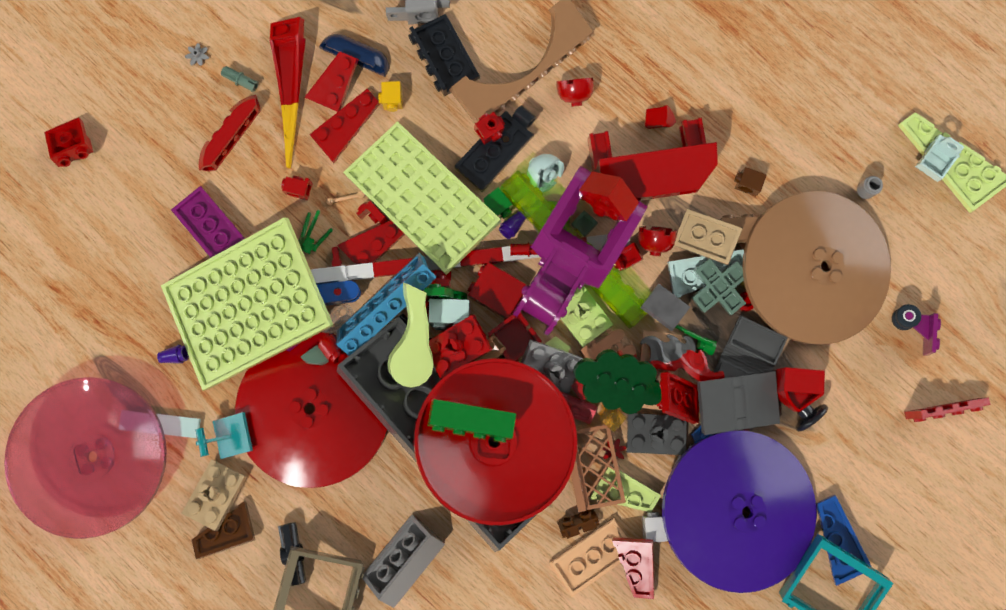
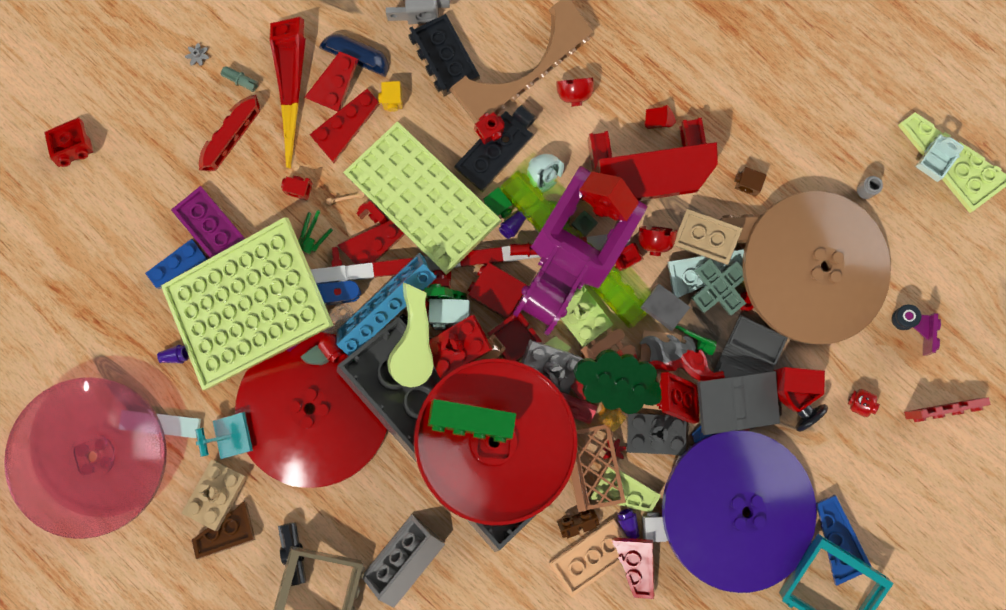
none -> blue wing [145,239,208,289]
none -> dark purple cone [617,508,640,539]
none -> red head [848,389,880,417]

